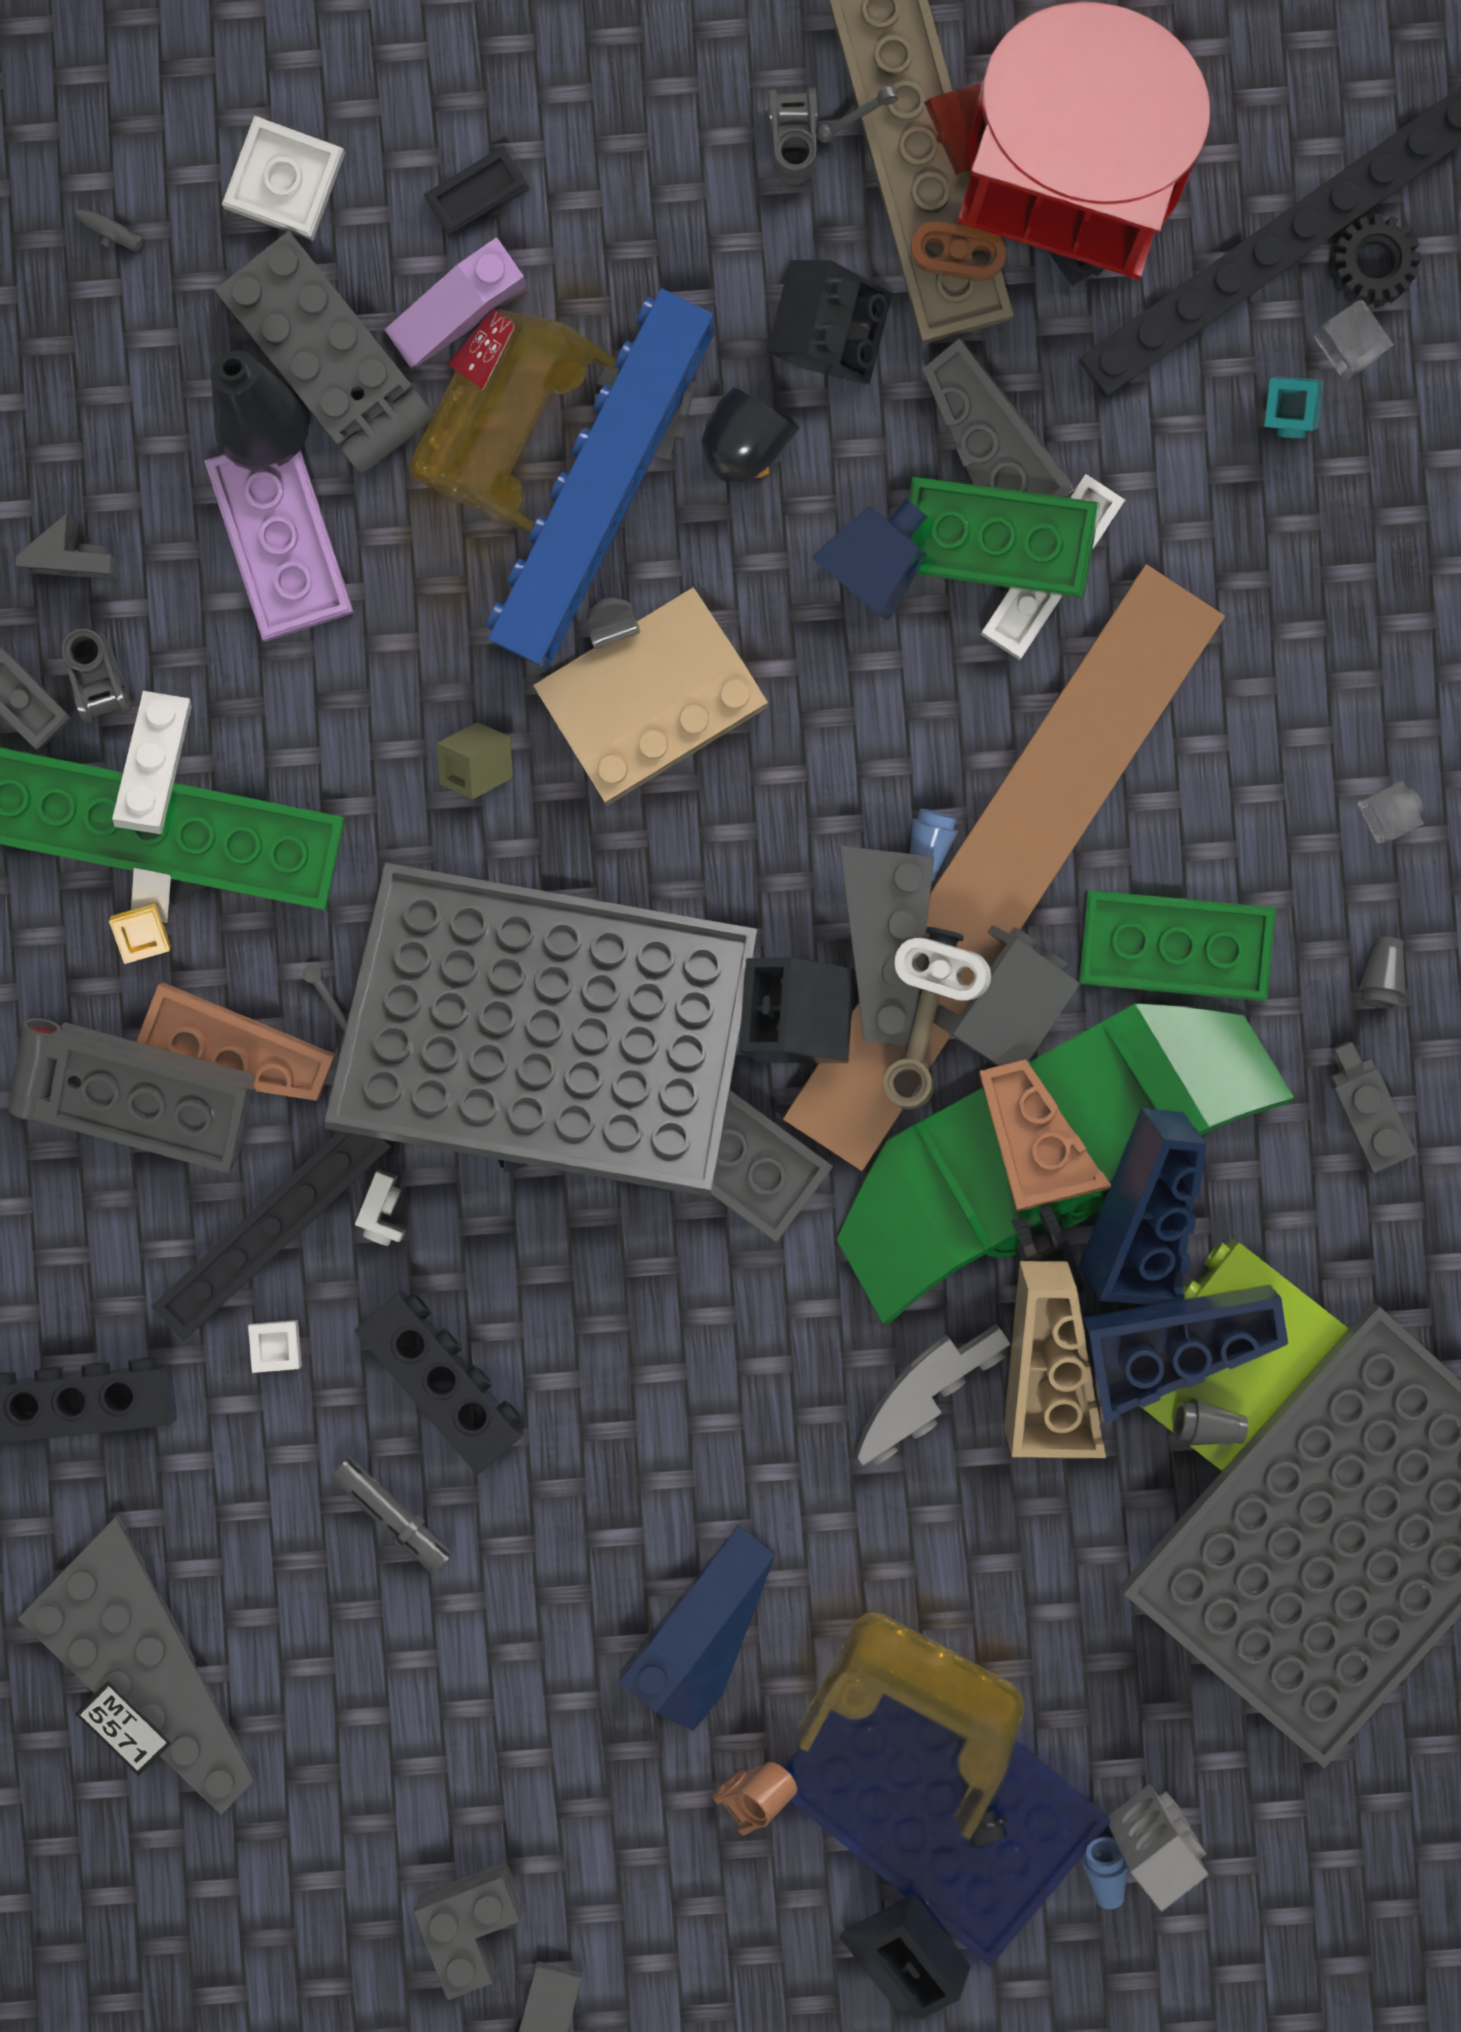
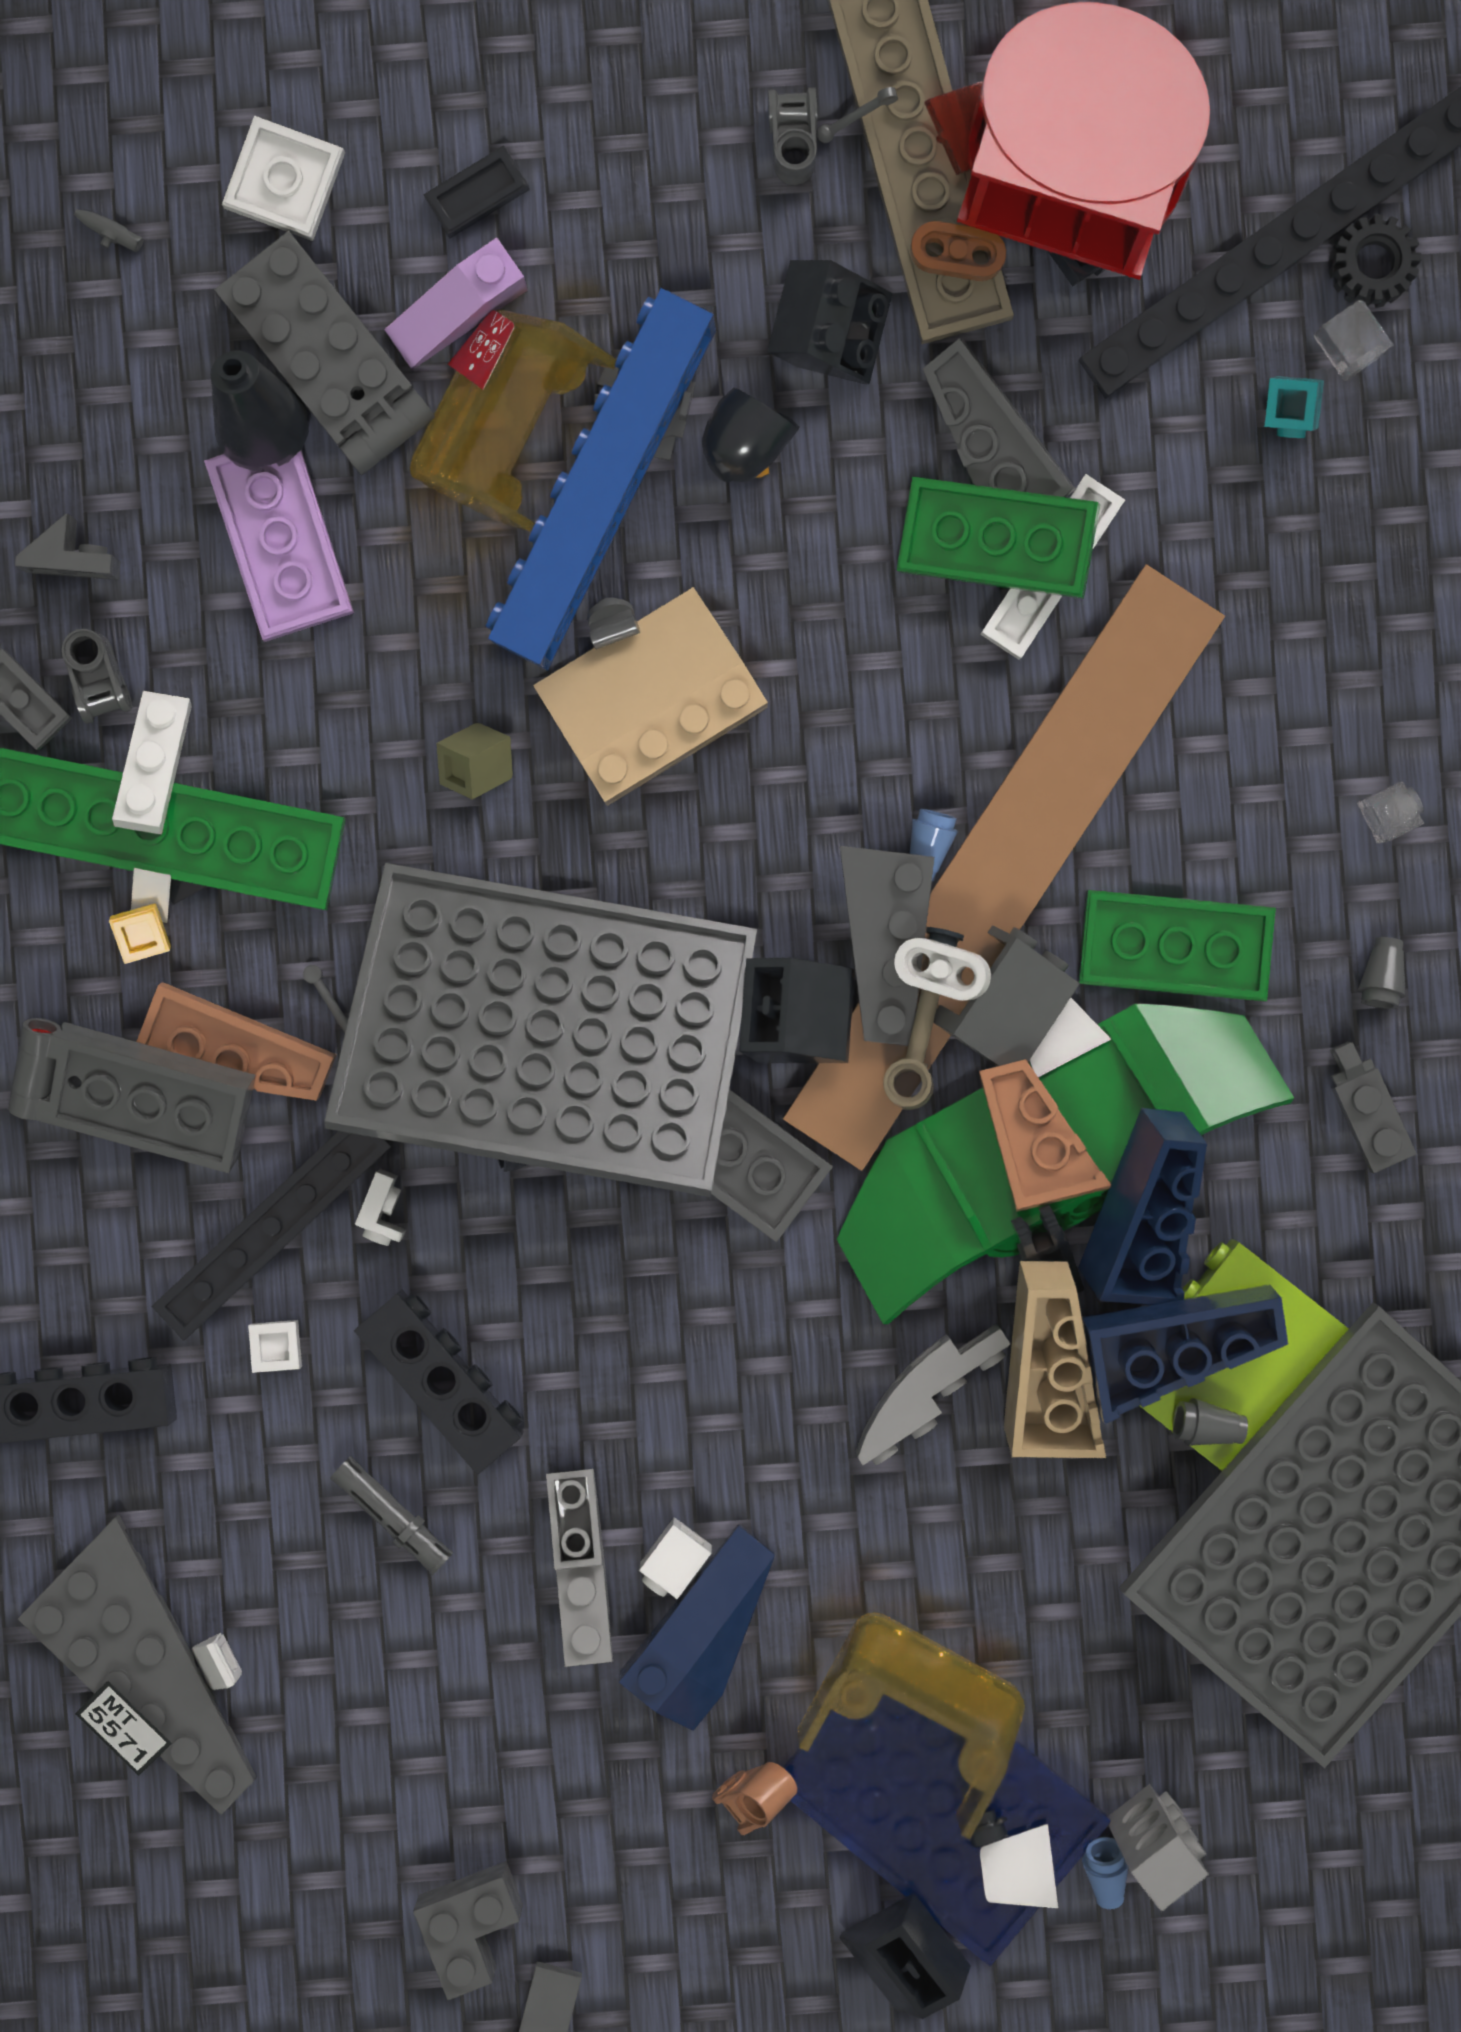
dark blue torso [812,499,928,620] -> none
none -> white slope [191,1633,242,1690]
none -> light grey slope [546,1469,613,1667]
none -> white brick [639,1517,712,1599]
none -> white sticker [980,1824,1058,1908]
none -> white sticker [1030,998,1111,1077]

